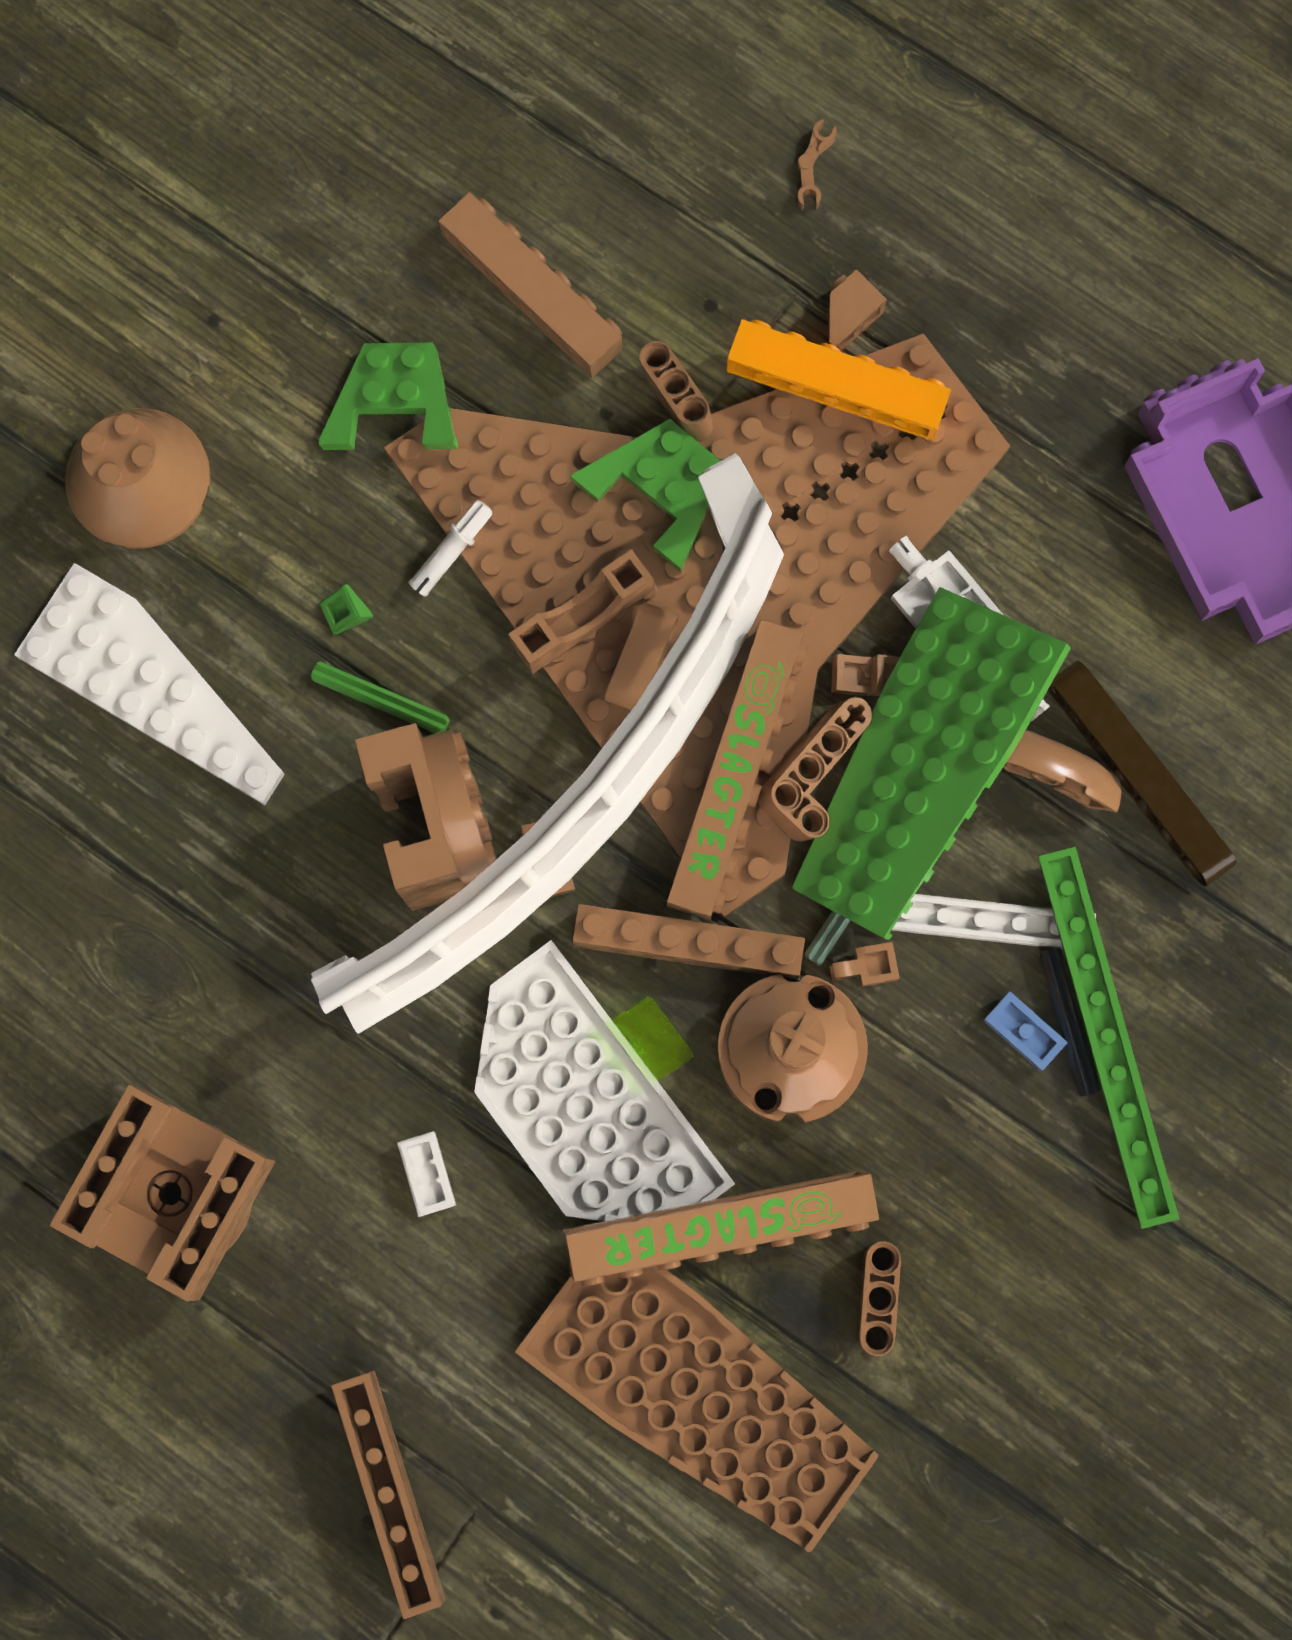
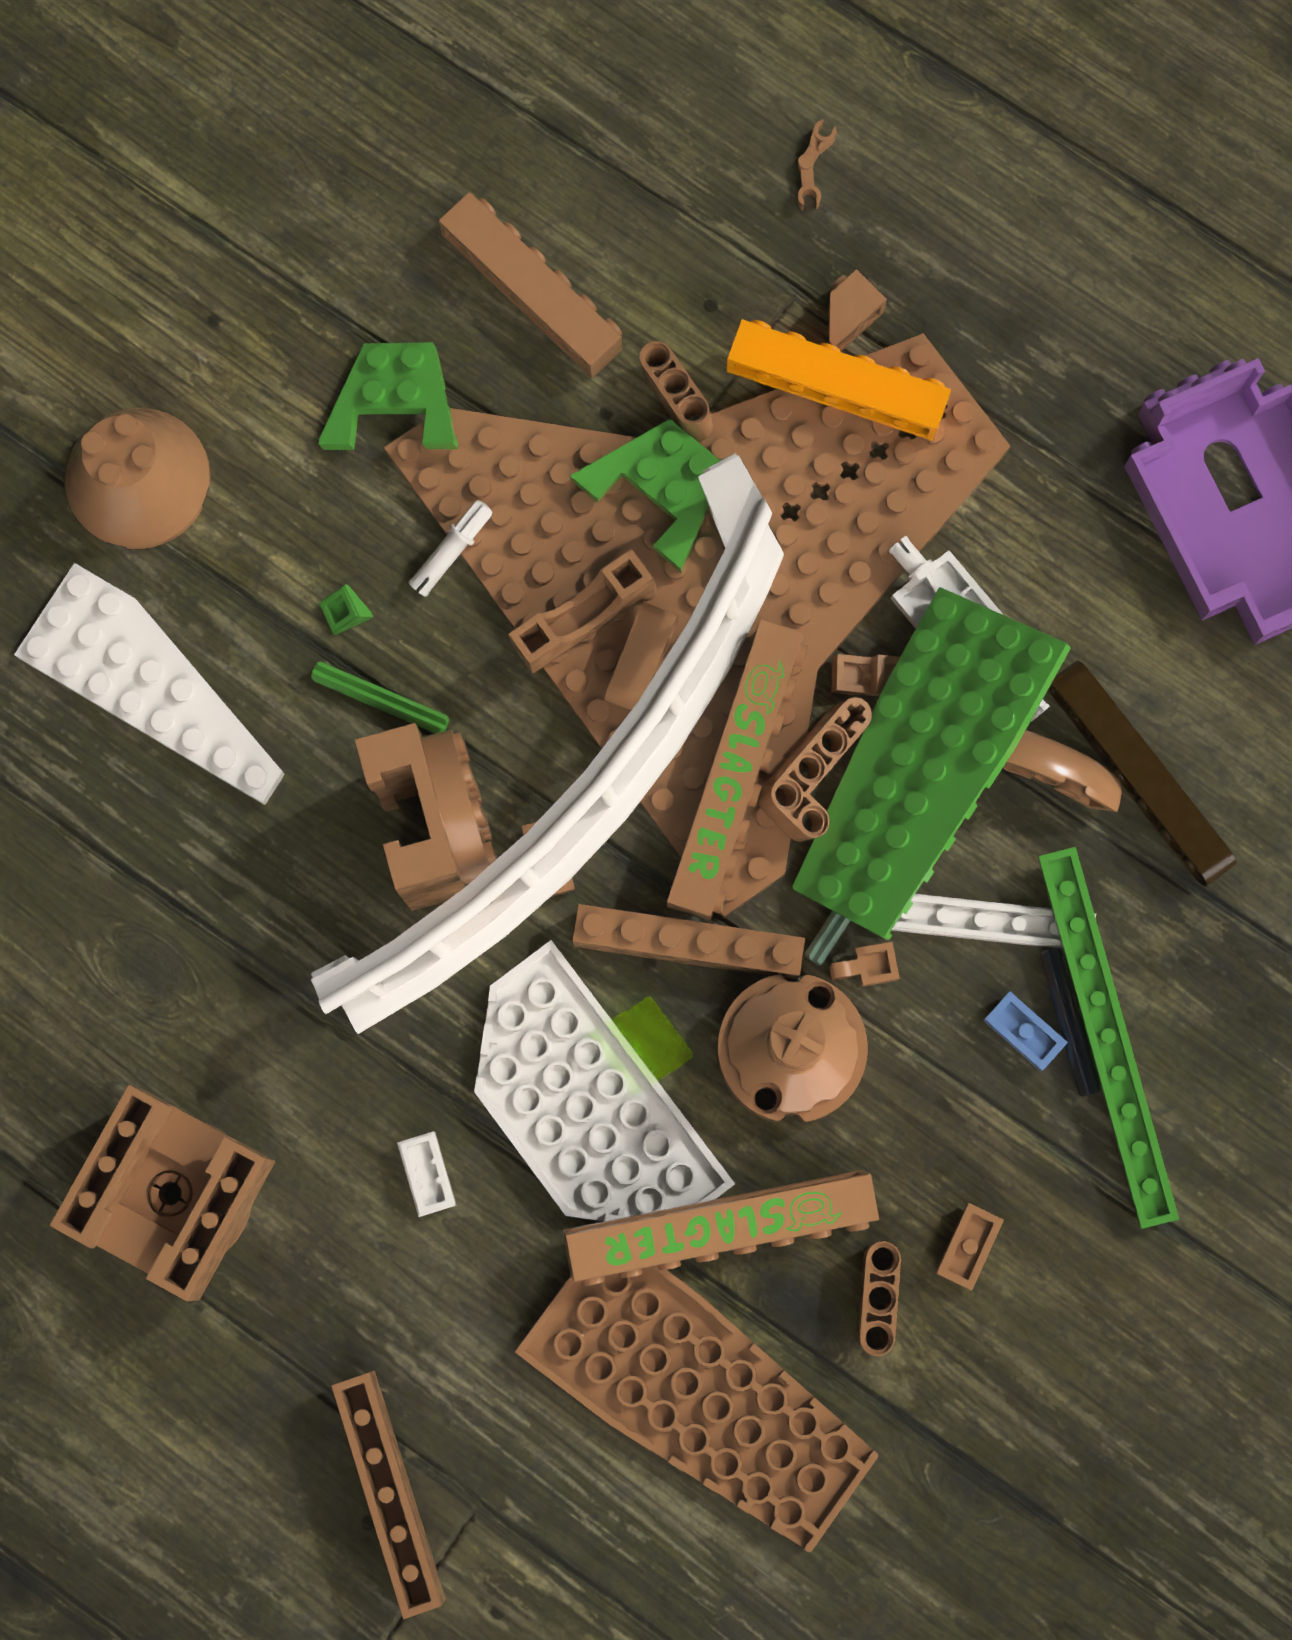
none -> medium nougat plate [935,1203,1004,1291]

